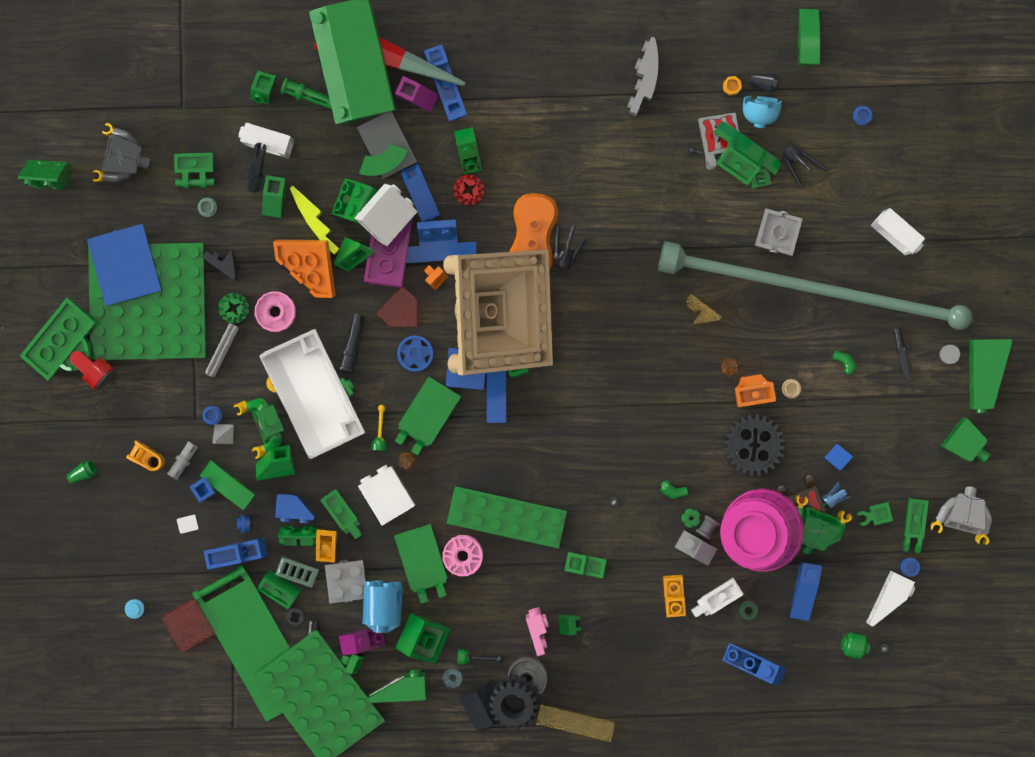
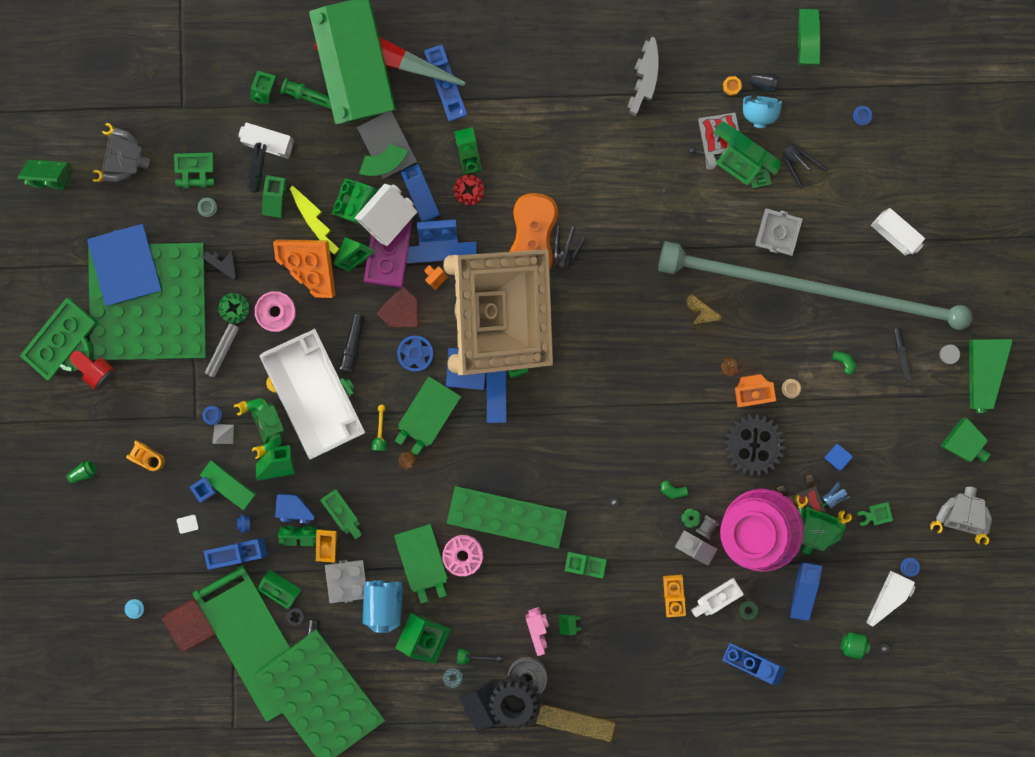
light grey pin [167,441,198,480] -> none
sand green slope [275,556,319,588] -> none
magenta slope [339,628,386,655] -> none
green tile [341,653,365,674] -> none
white brick [358,465,416,525] -> none
green slope [367,669,427,703] -> none
magenta slope [395,76,439,113] -> none
green hinge [903,498,929,553] -> none

